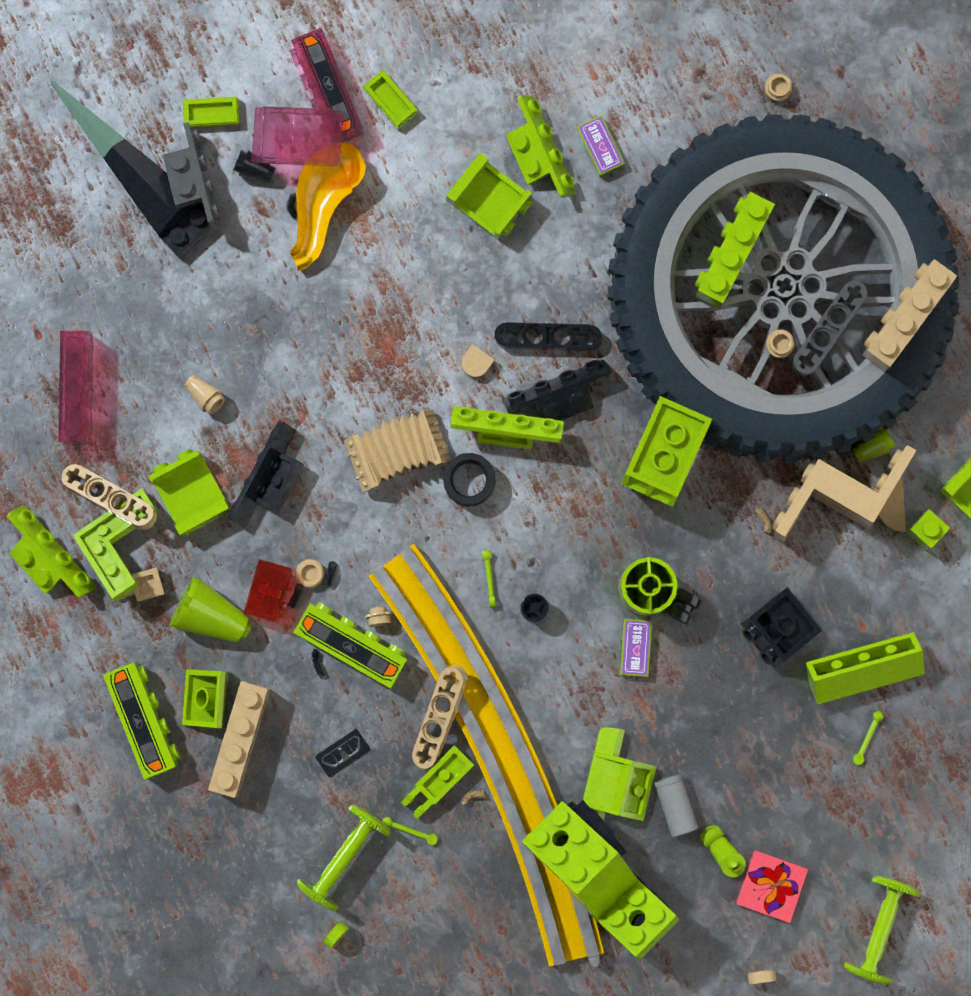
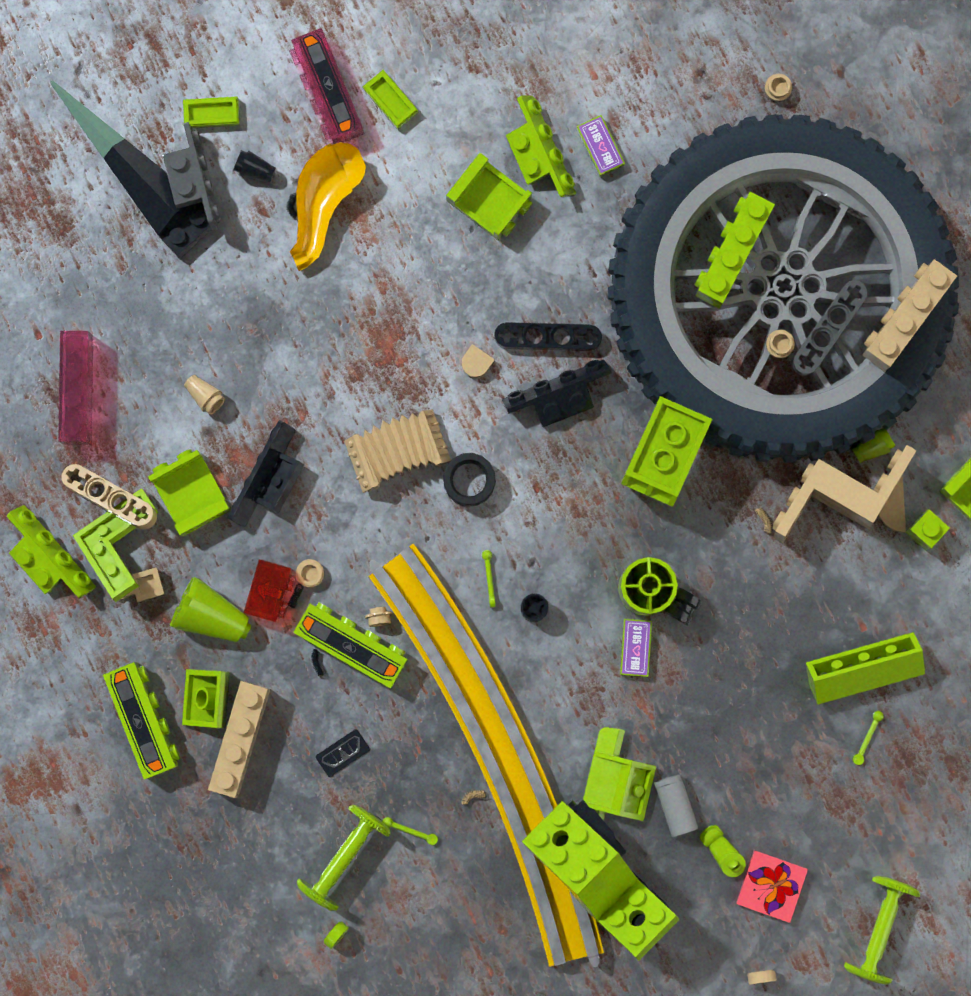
clear pink piece [251,106,344,167] -> none
black leg [323,561,337,586] -> none
lime hinge [400,745,474,819] -> none
tan beam [412,665,468,769] -> none
lime bracket [450,406,564,450] -> none
black plate [740,587,822,668] -> none

